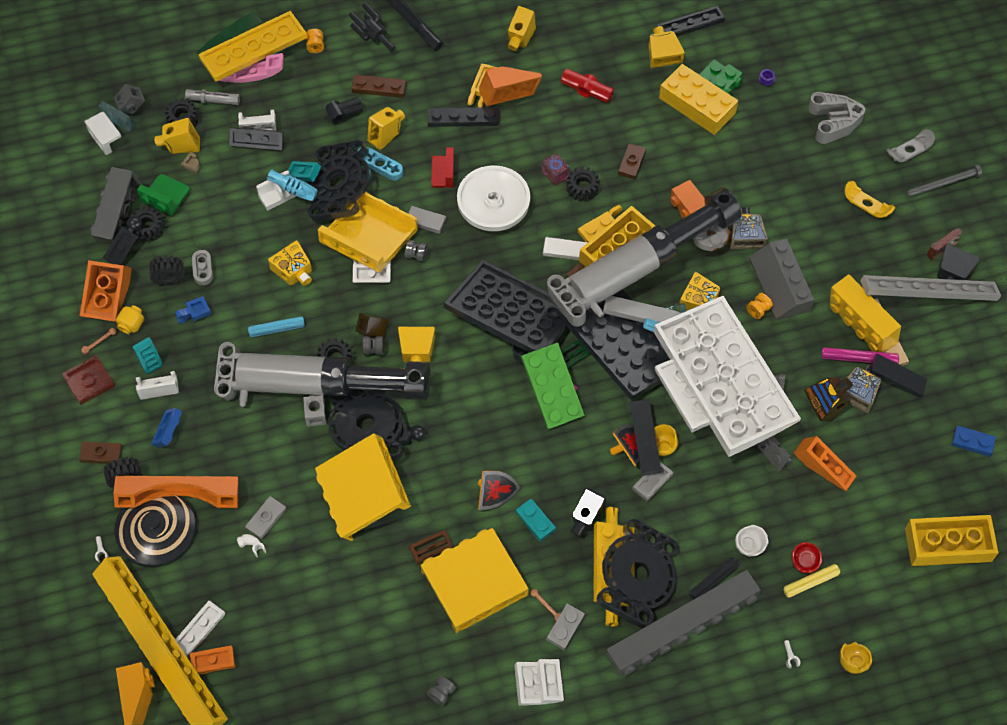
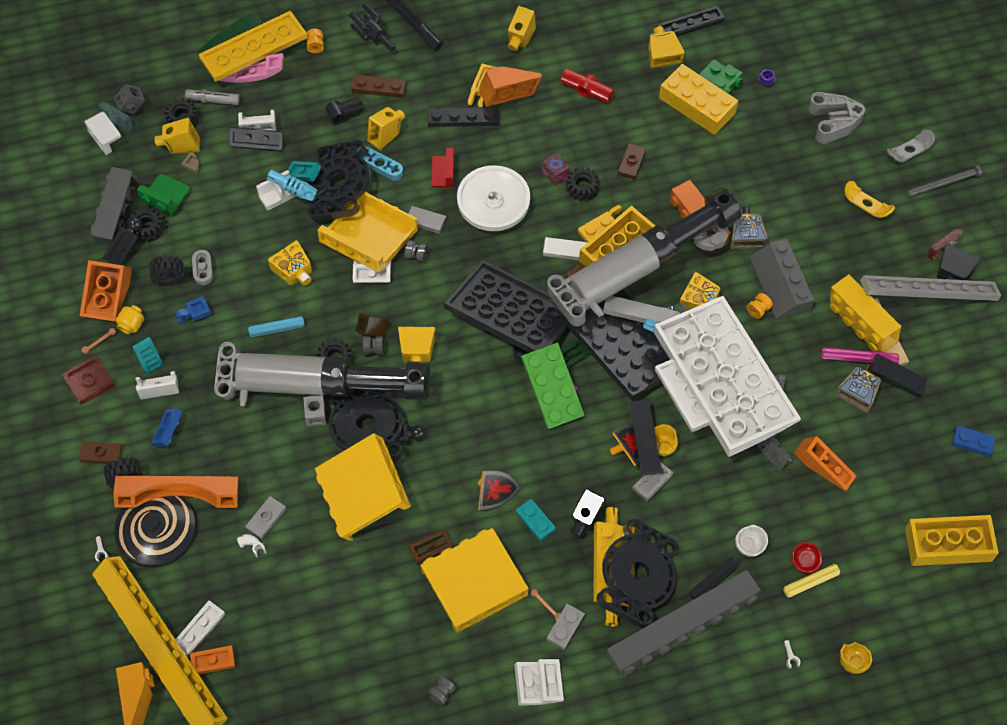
torso [804,377,853,422] -> none

